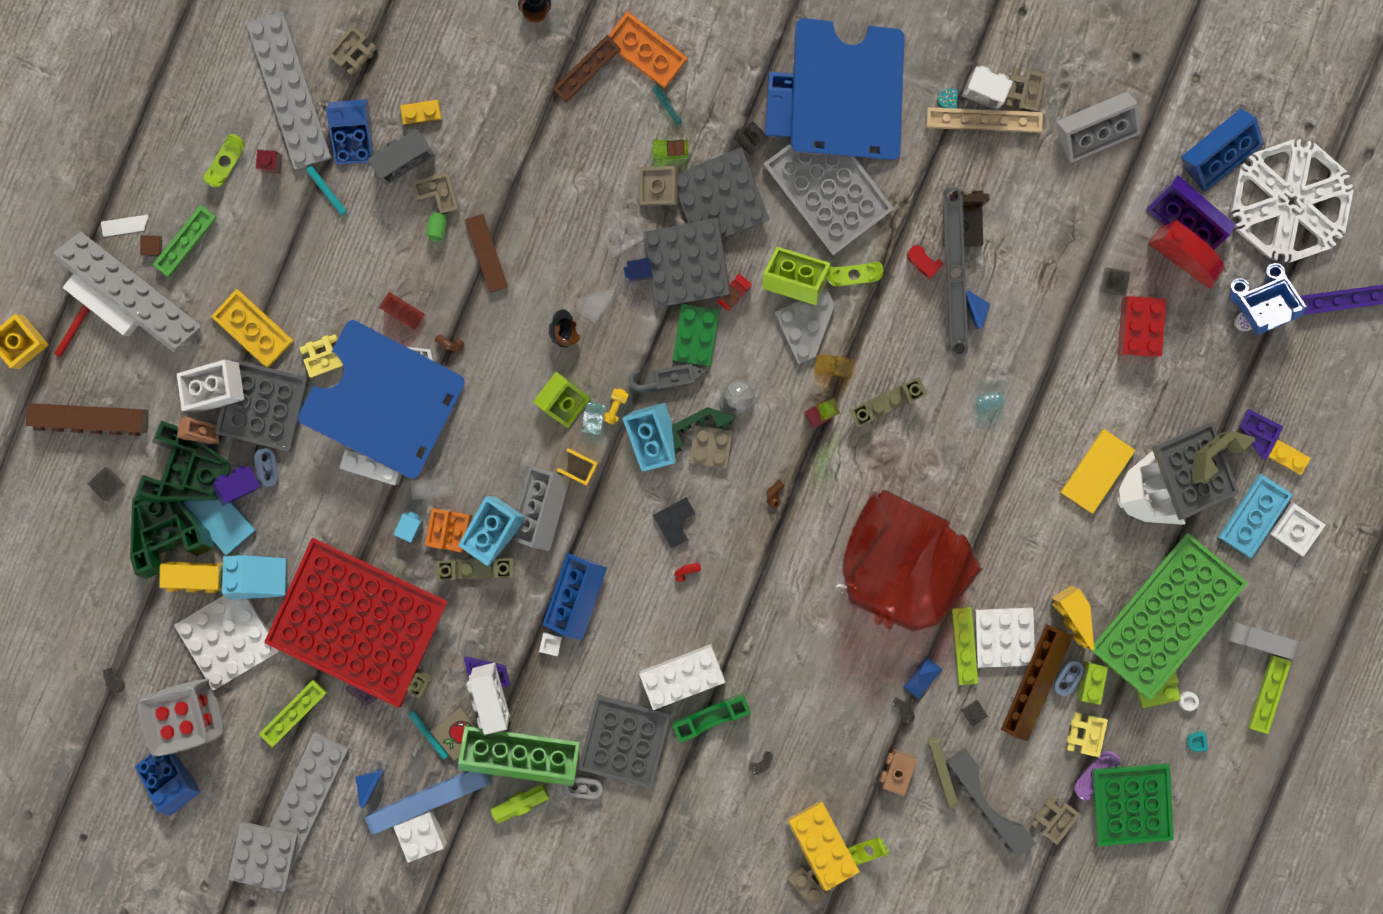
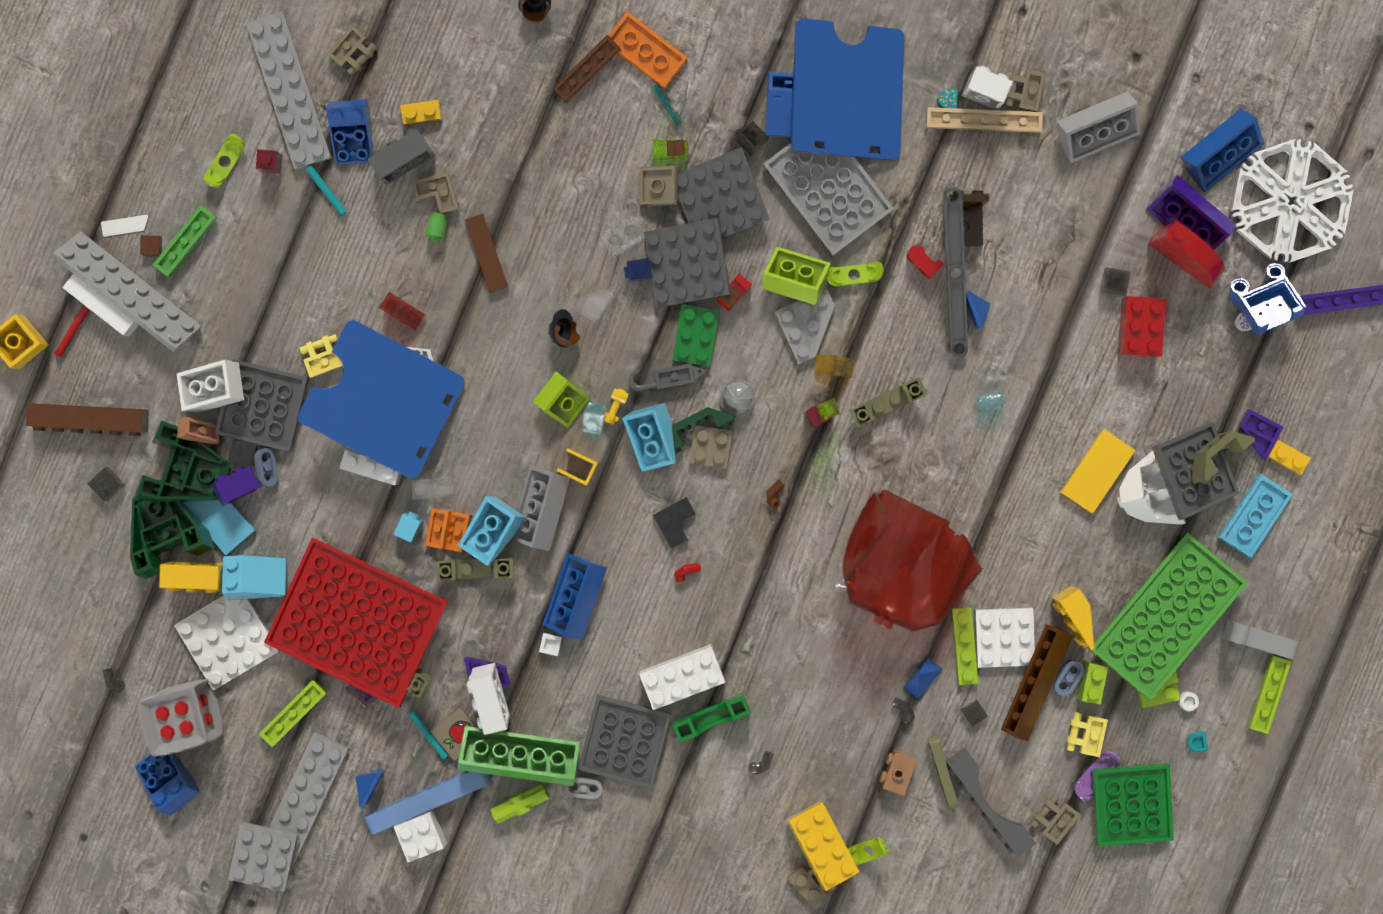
yellow tile [211,289,294,368] -> none
reddish brown arm [434,334,464,352] -> none
white plate [1270,503,1325,557] -> none

